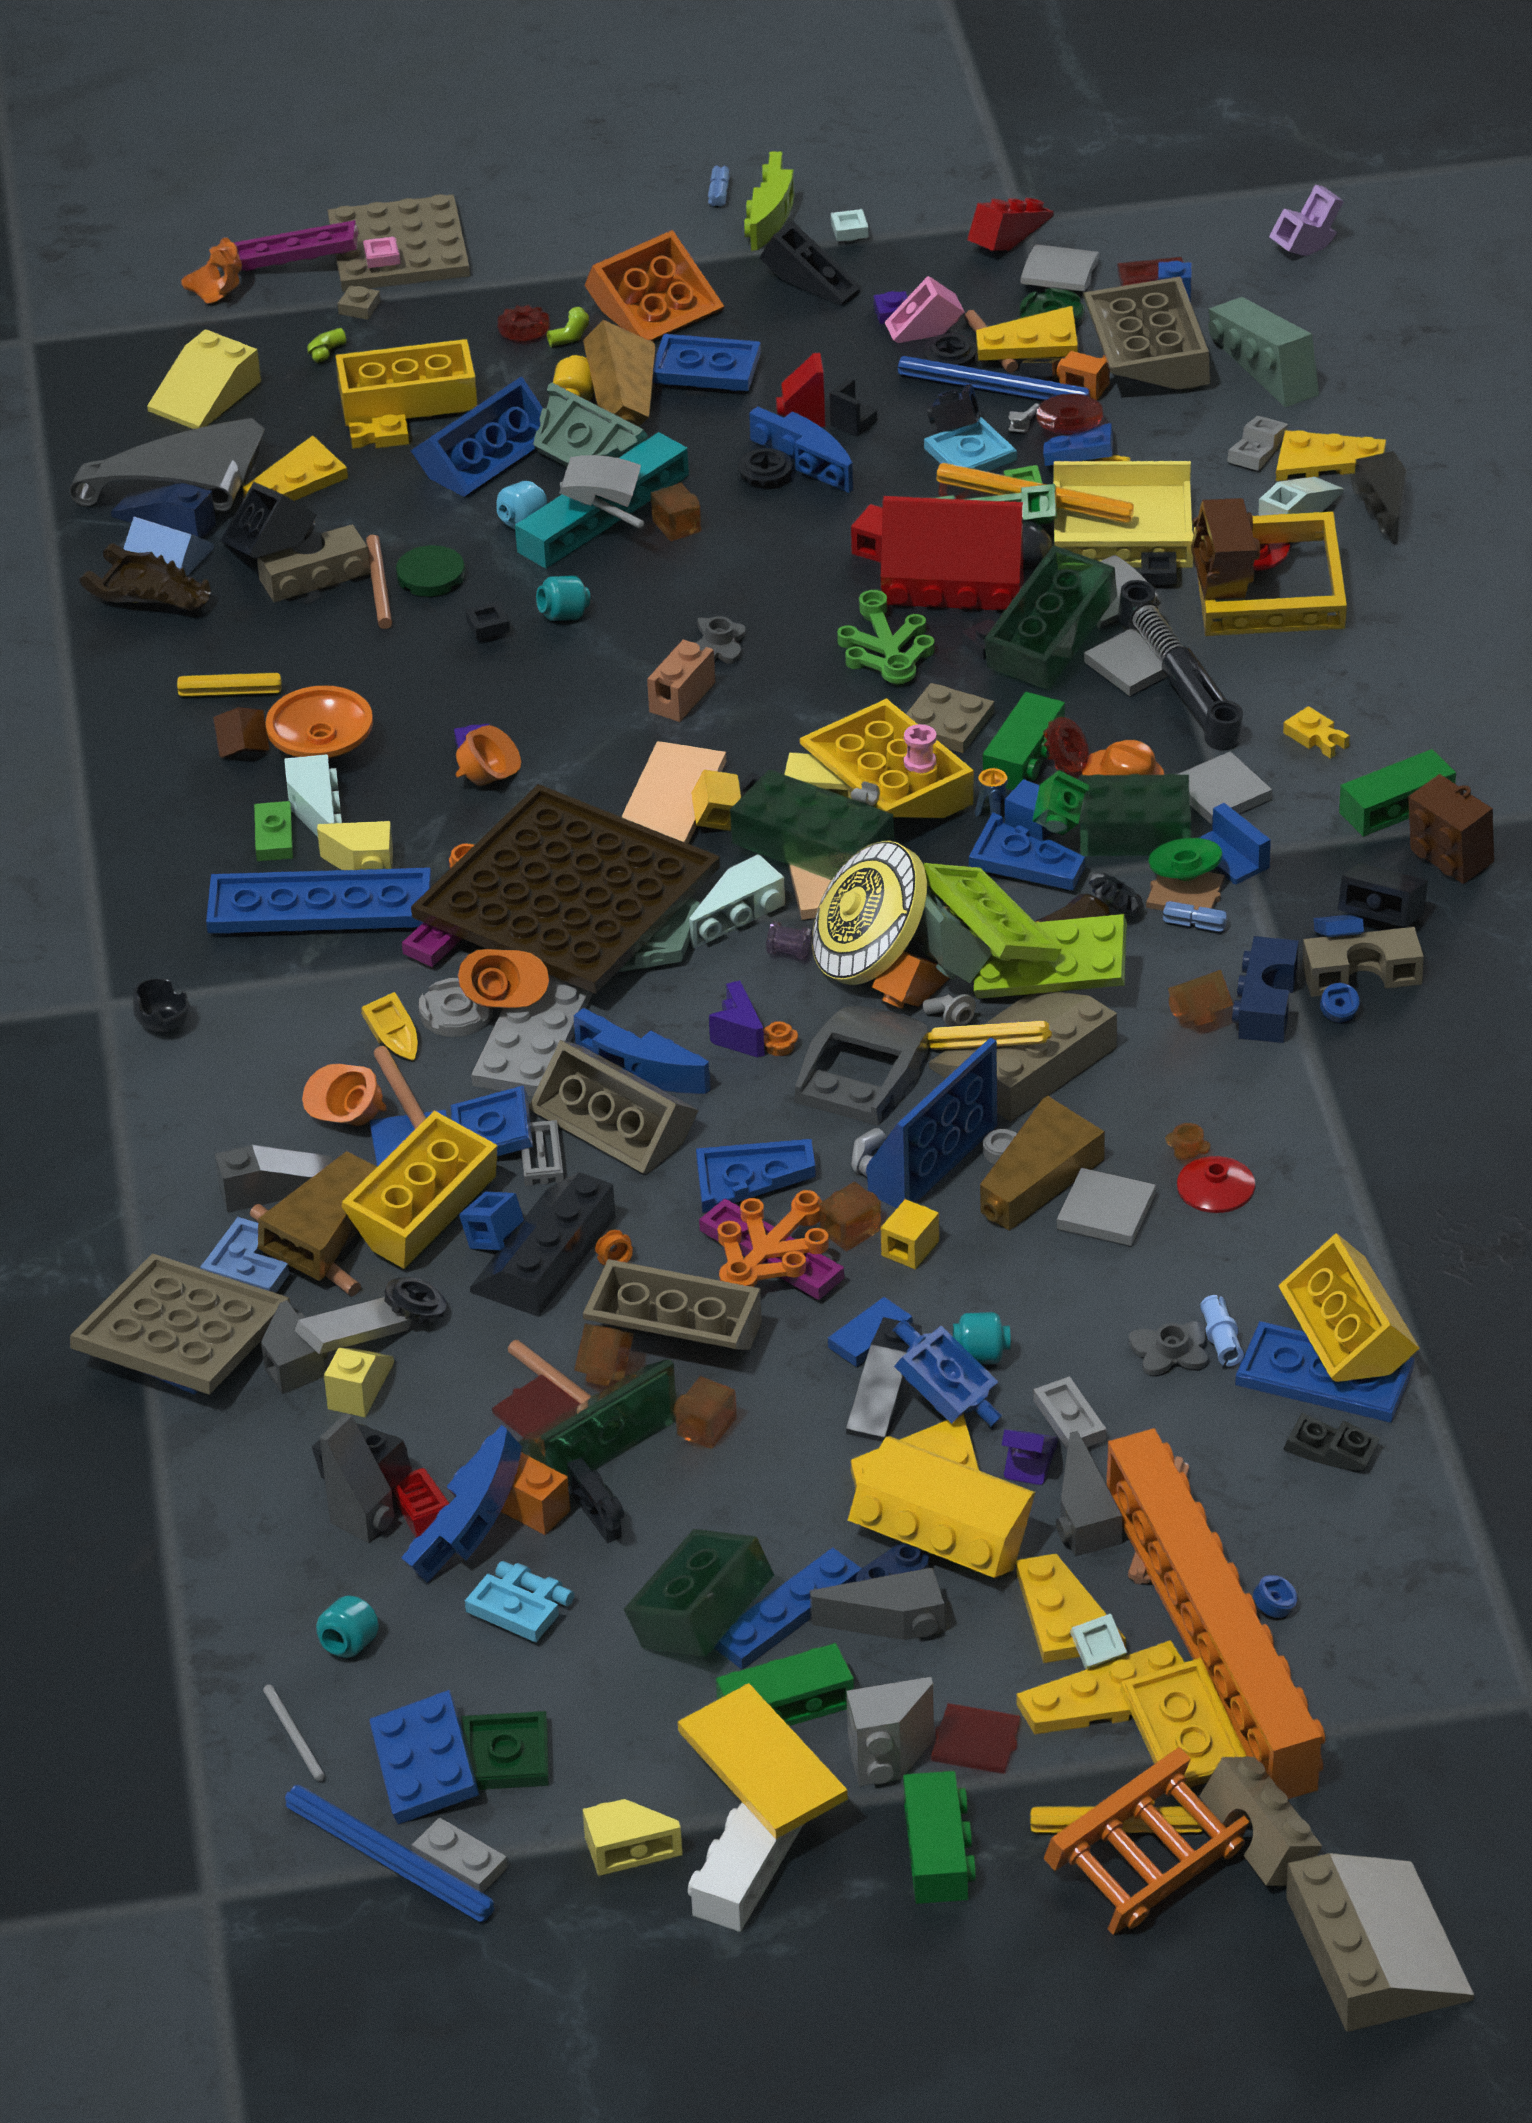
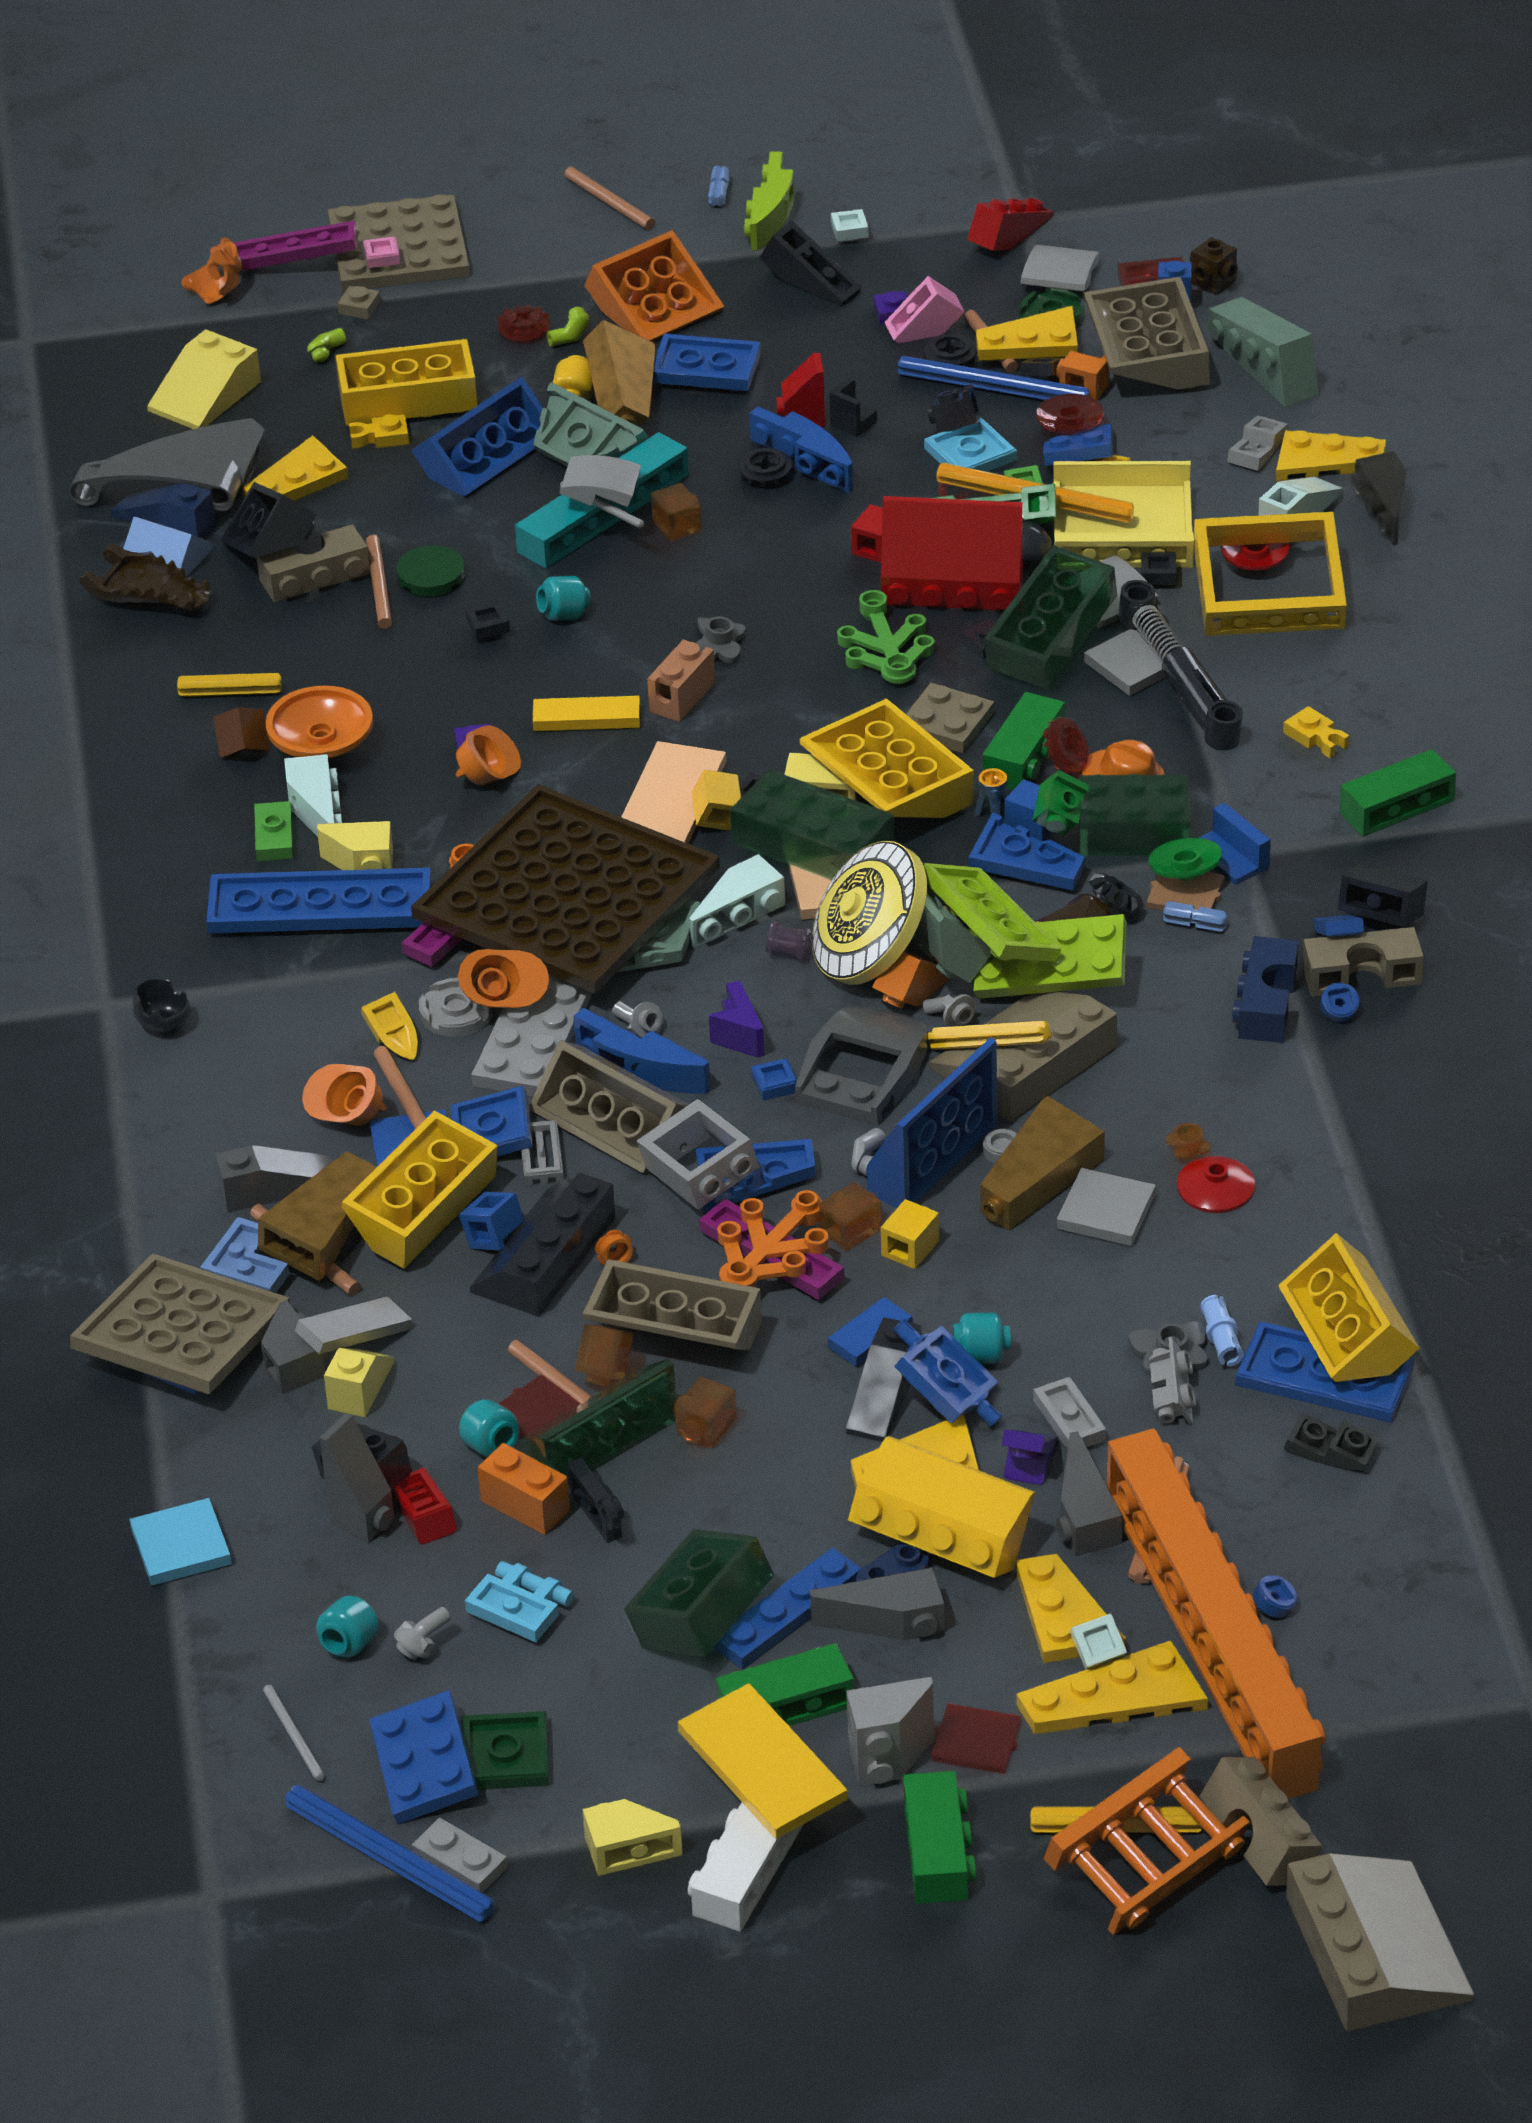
black gear [384,1277,447,1323] -> none
blue slope [401,1425,522,1583] -> none
medium azure head [496,481,547,529] -> none
orange plate [763,1021,798,1056] -> none
light grey hand [851,781,880,827] -> none
bright pink bush [904,724,937,773] -> none
light grey hand [1008,403,1041,433] -> none
yellow tile [1121,1658,1246,1788] -> none
clear orange brick [1168,970,1233,1027] -> none
light grey tile [1171,751,1272,825] -> none
reddish brown brick [1191,498,1260,600] -> none
lavender brick [1269,184,1344,256] -> none
reddish brown brick [1408,774,1494,884] -> none
none -> medium azure tile [130,1498,231,1586]
none -> light grey plate [394,1607,451,1660]
none -> teal head [459,1399,519,1458]
none -> yellow tile [533,696,640,731]
none -> nougat bar [564,167,655,230]
none -> light grey plate [612,1001,664,1038]
none -> light grey window [637,1099,760,1209]
none -> blue tile [751,1058,797,1101]
none -> light grey hinge [1149,1337,1196,1425]
none -> dark brown brick [1190,237,1238,295]

